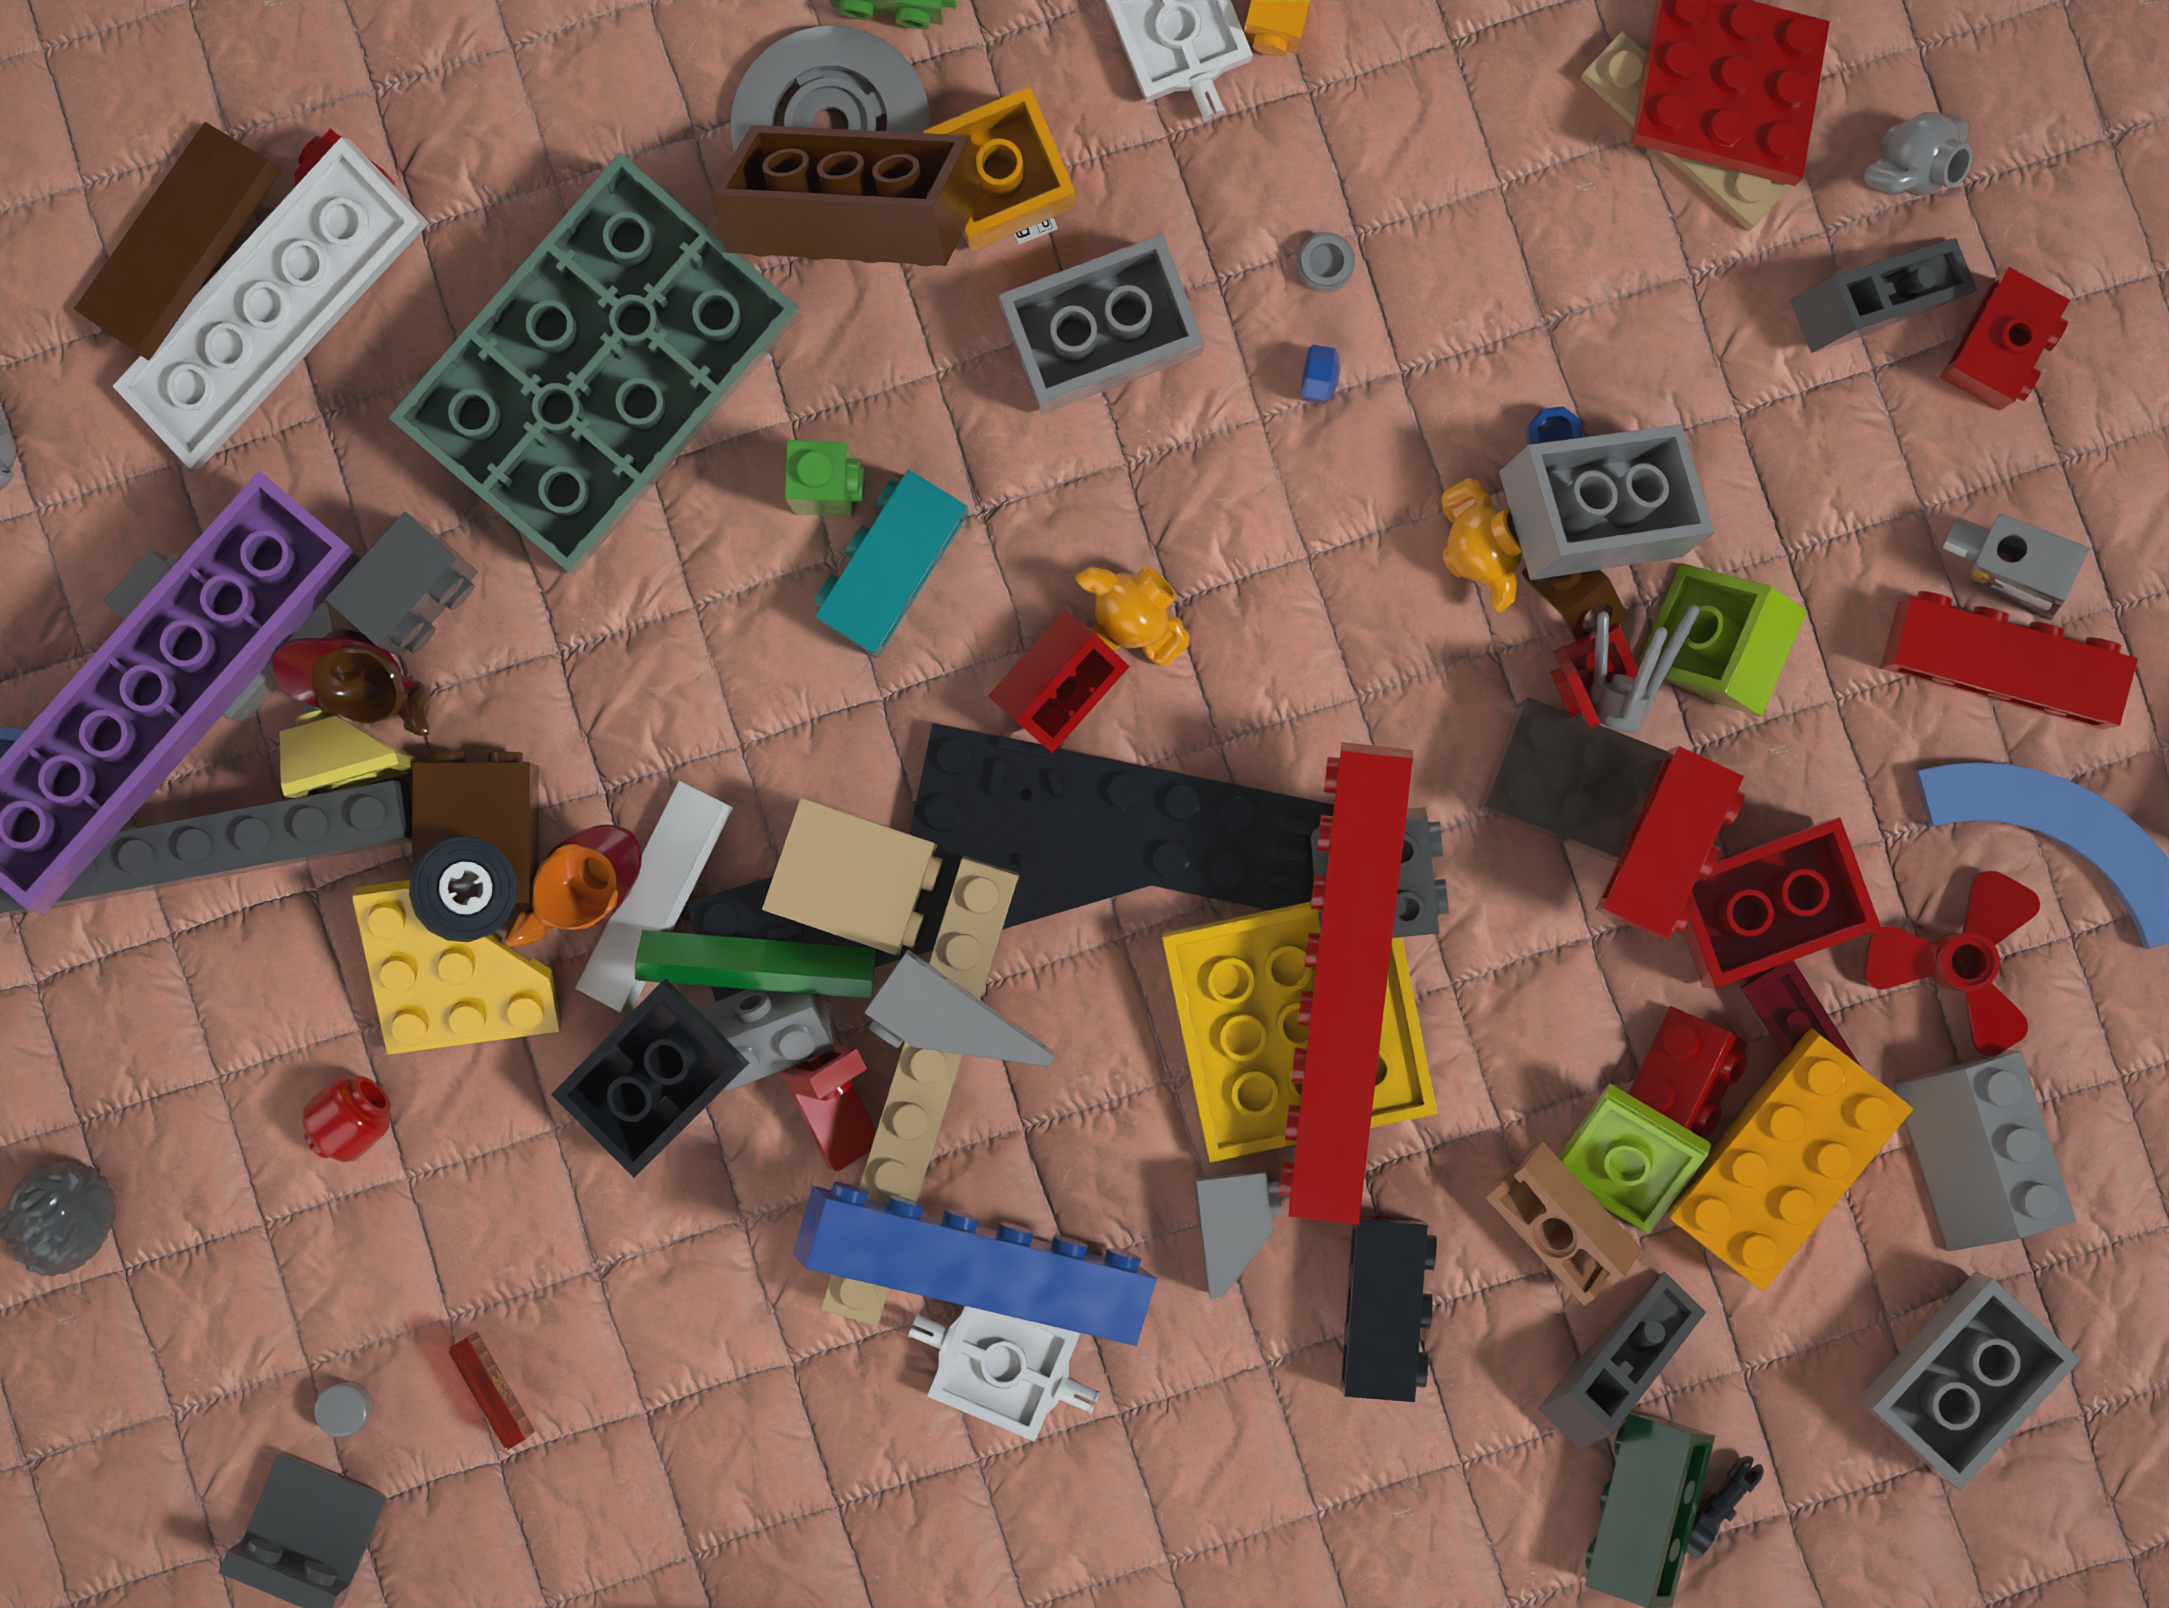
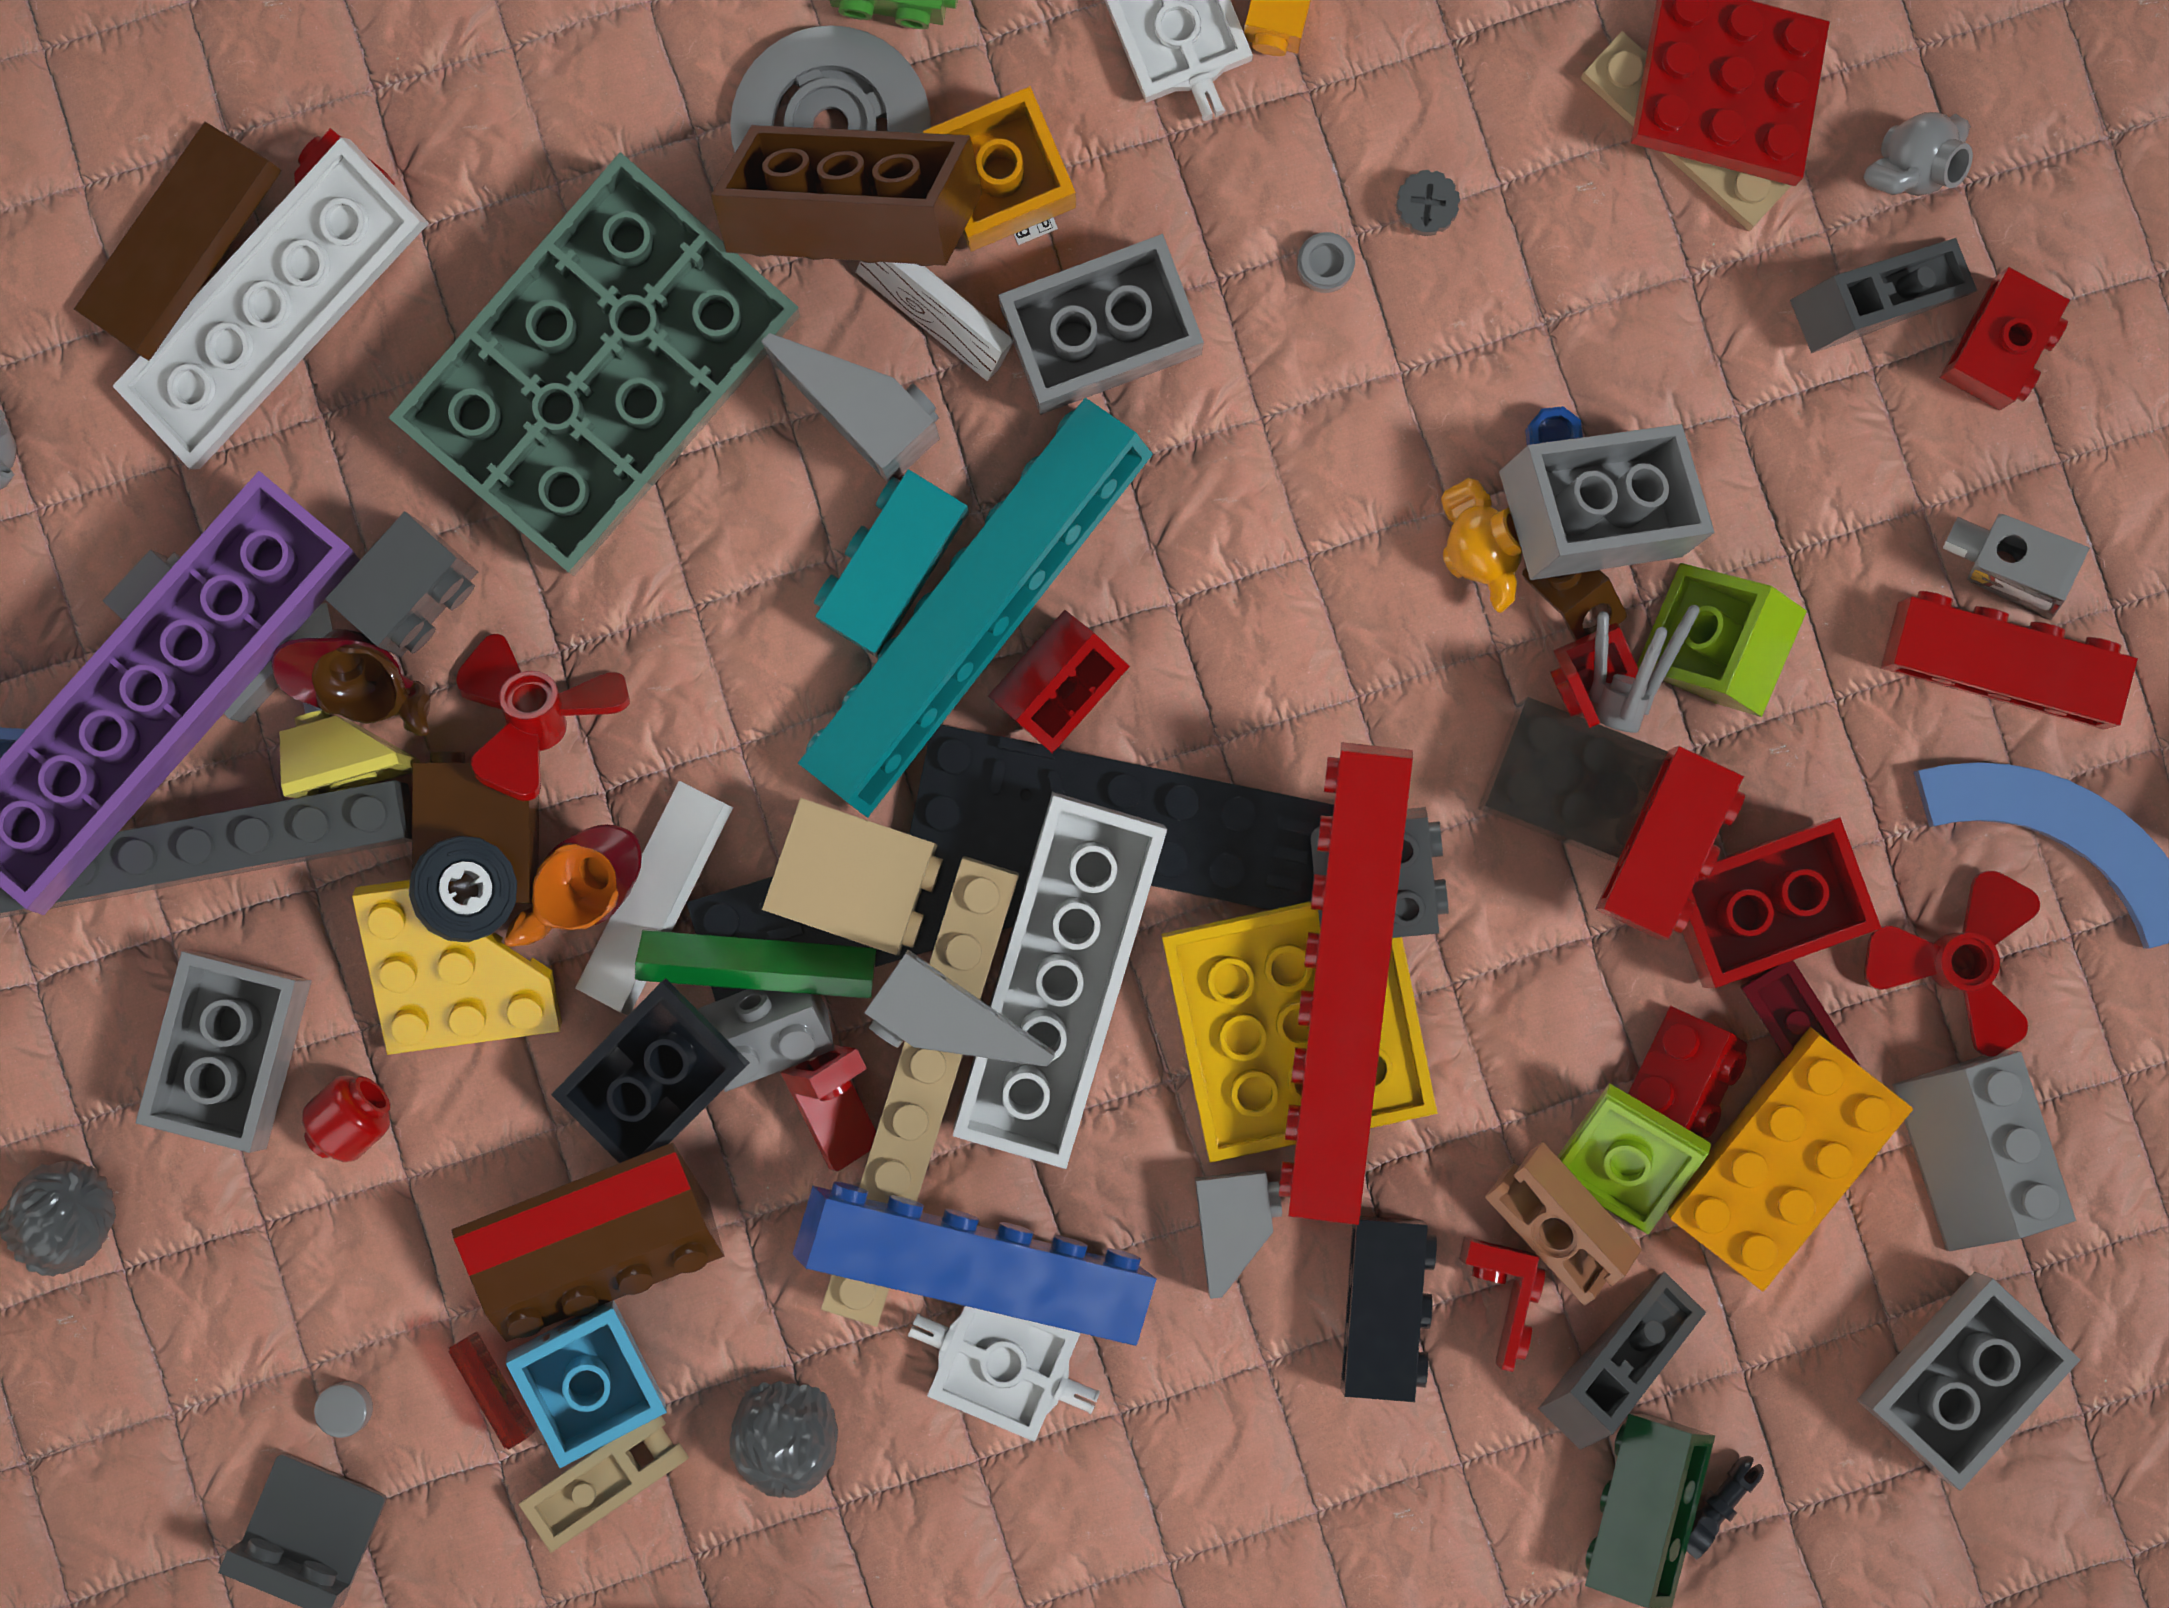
bright green brick [785,440,865,517] -> none
light orange piece [1075,565,1190,667] -> none
blue tile [1300,344,1340,404] -> none
none -> light grey brick [135,951,312,1153]
none -> reddish brown slope [451,1142,725,1342]
none -> red piece [456,634,630,801]
none -> medium azure brick [506,1300,667,1468]
none -> tan plate [518,1416,689,1553]
none -> dark grey hair [729,1381,838,1498]
none -> light grey slope [761,333,940,483]
none -> teal brick [798,397,1153,818]
none -> white tile [855,261,1013,381]
none -> white brick [953,792,1167,1169]
none -> dark grey piece [1395,170,1460,236]
none -> red bracket [1459,1236,1545,1372]

